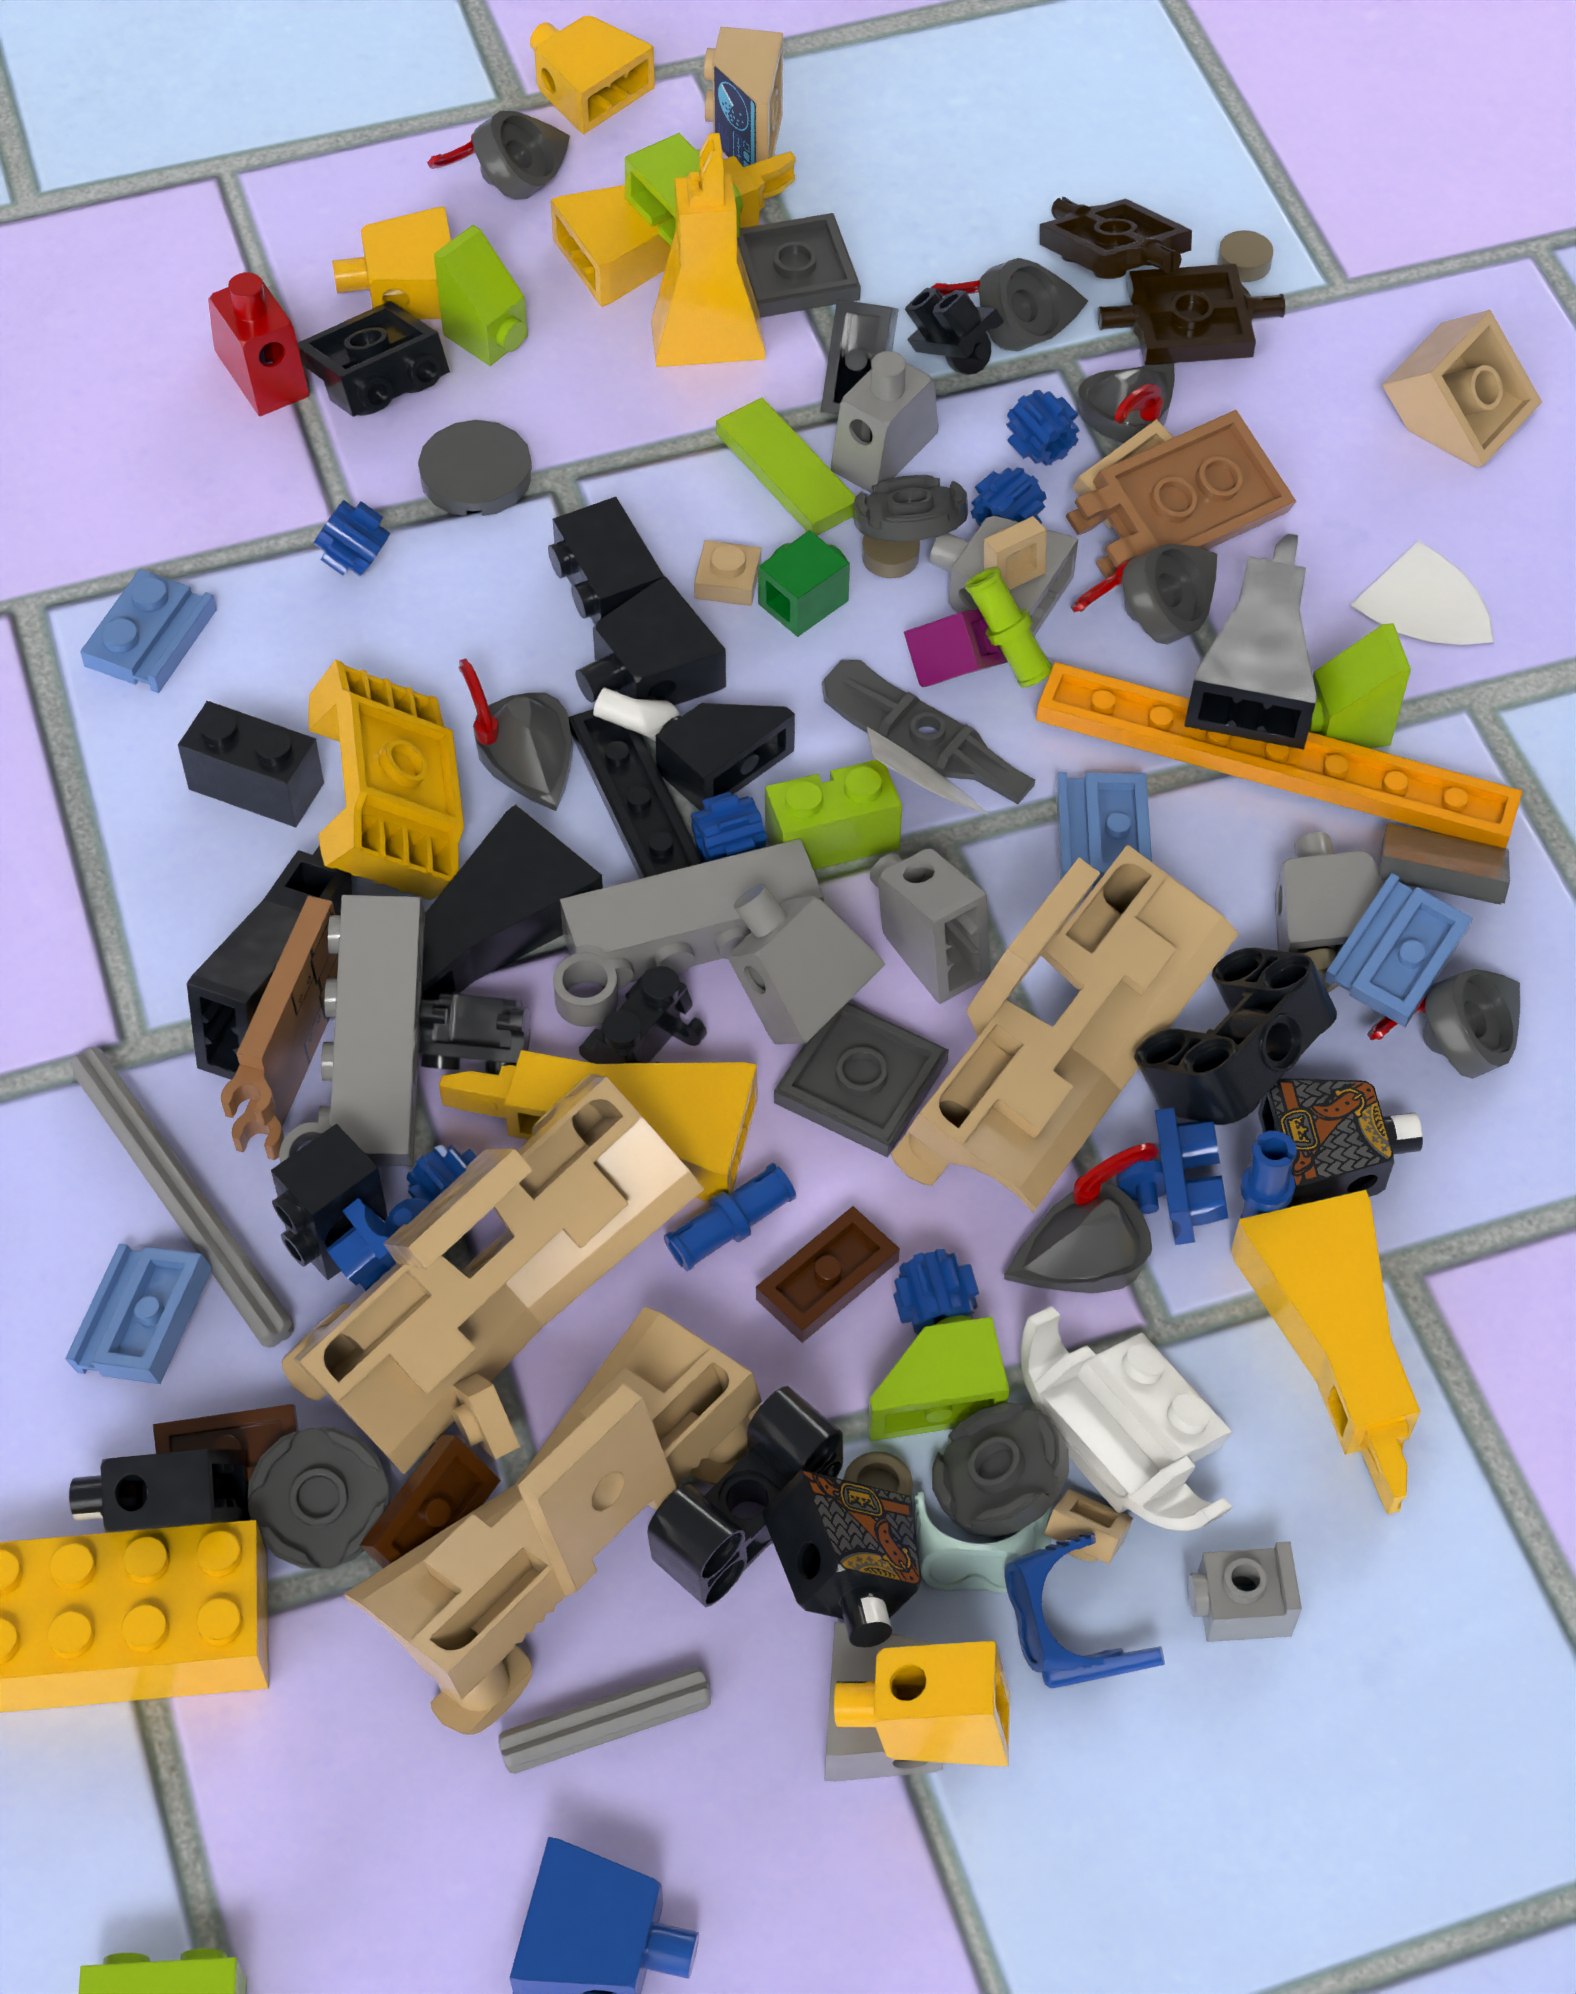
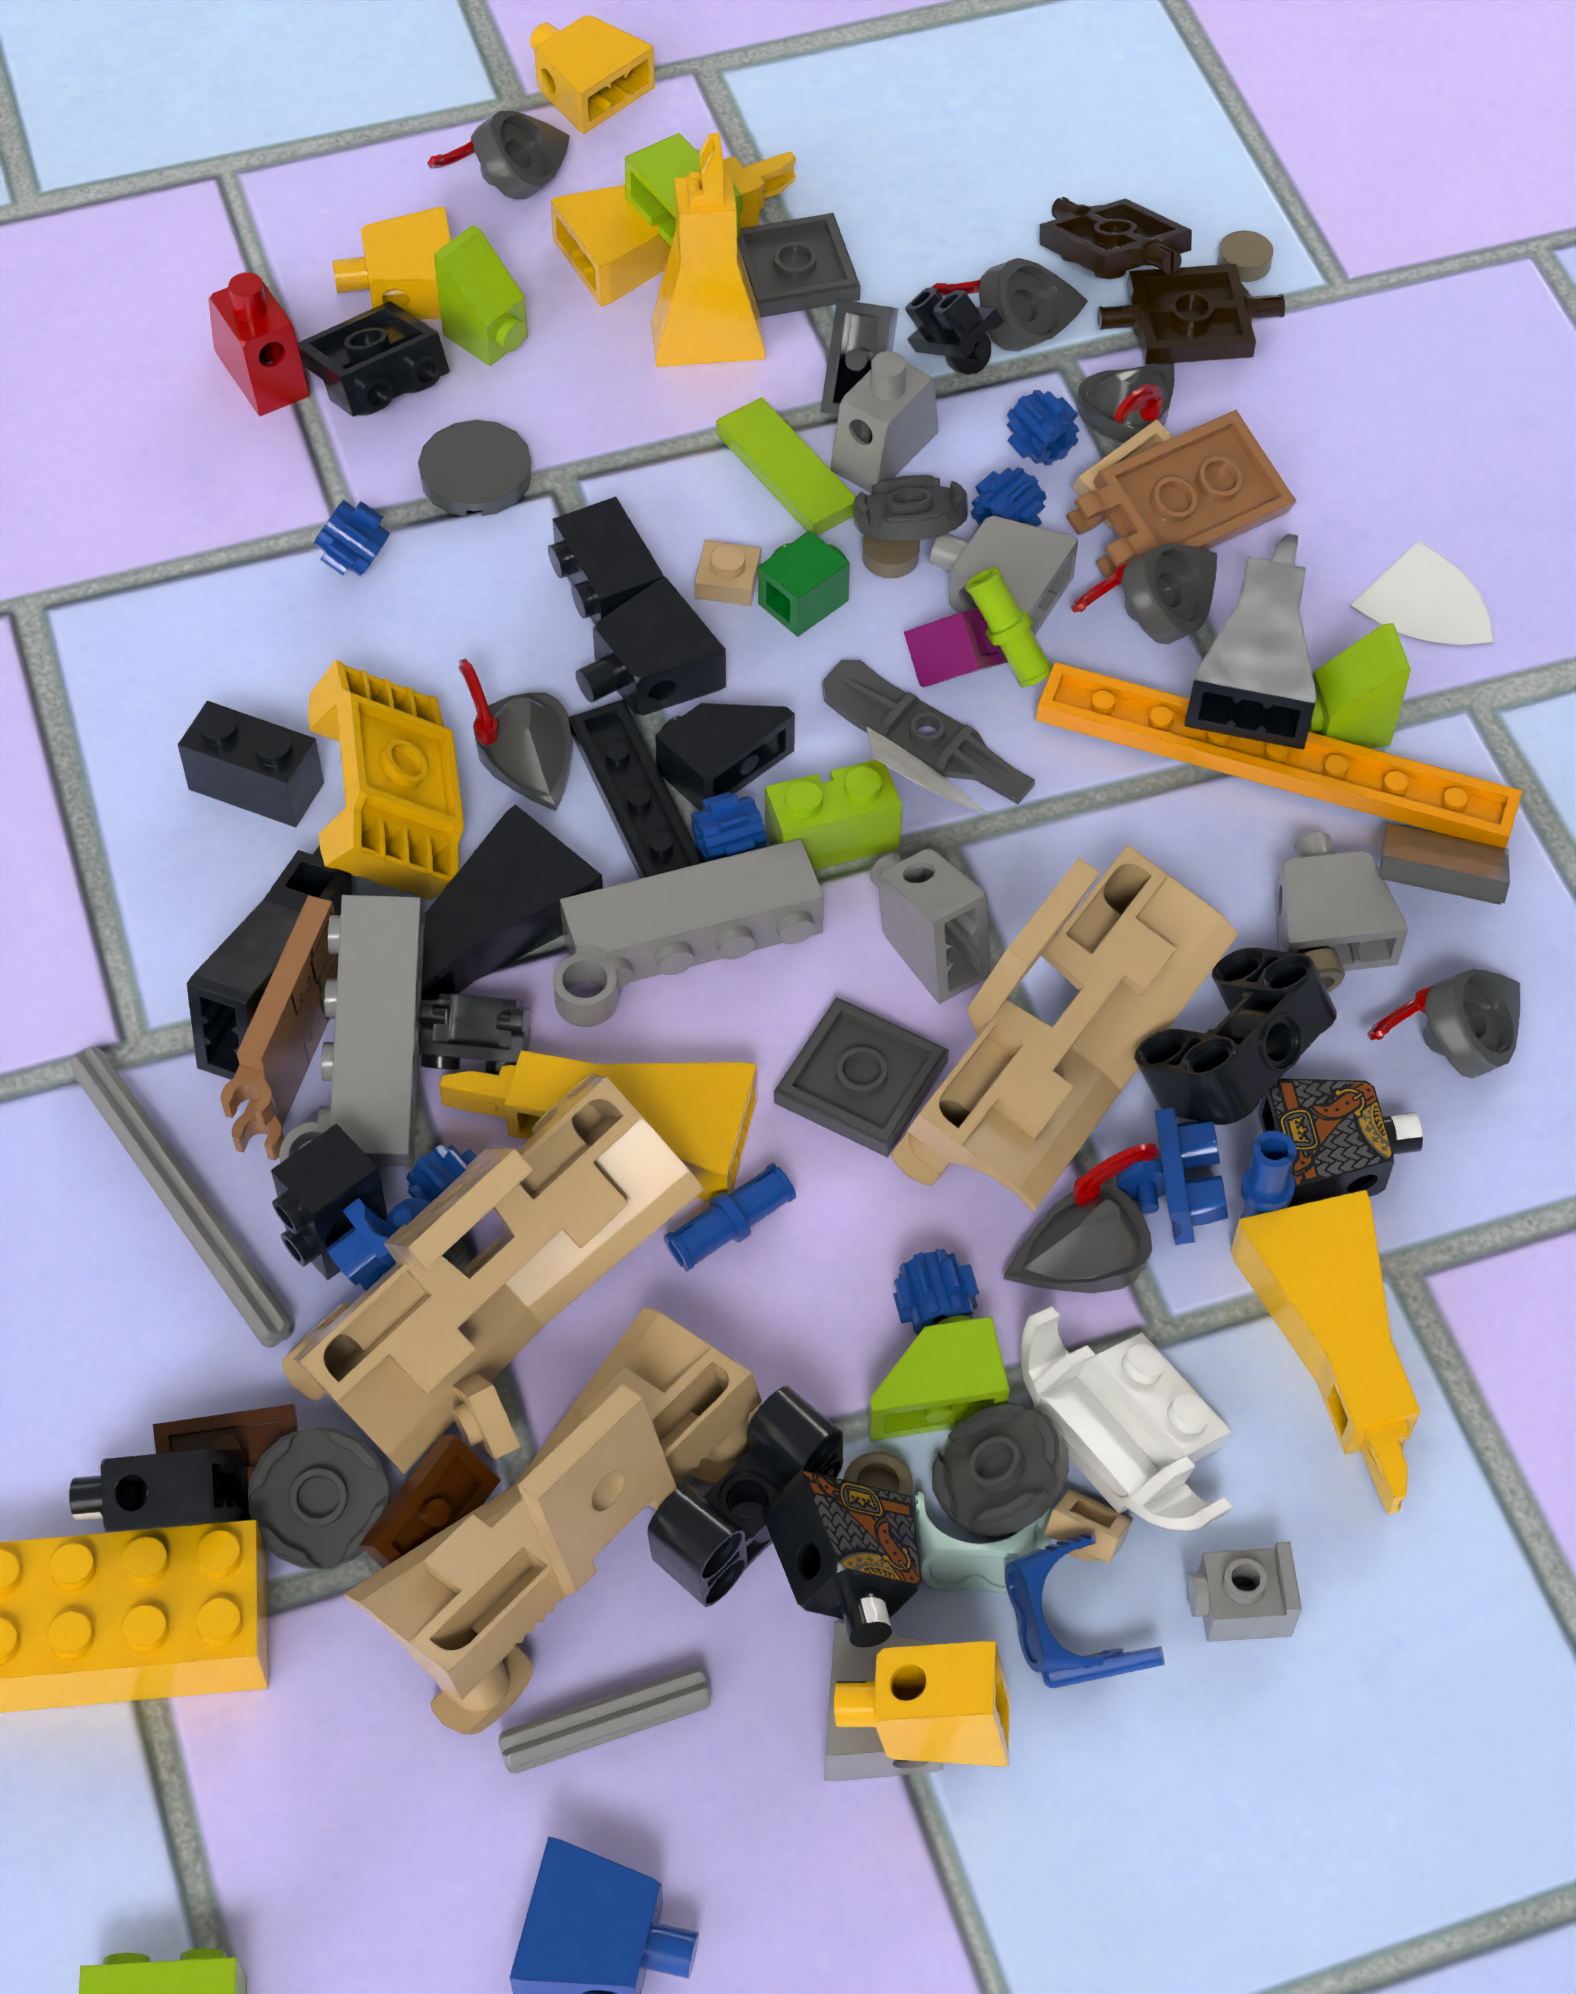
medium blue plate [65,1244,212,1384] -> none
medium blue plate [80,569,217,693] -> none
black piece [579,966,707,1064] -> none
white arm [593,688,681,742] -> none
tan slope [704,26,783,167] -> none
light grey torso [729,884,886,1044] -> none
reddish brown plate [756,1206,900,1343] -> none
tan plate [984,516,1047,590] -> none
medium blue plate [1056,772,1152,886] -> none
medium blue plate [1324,873,1473,1028] -> none
tan slope [1382,310,1542,468] -> none

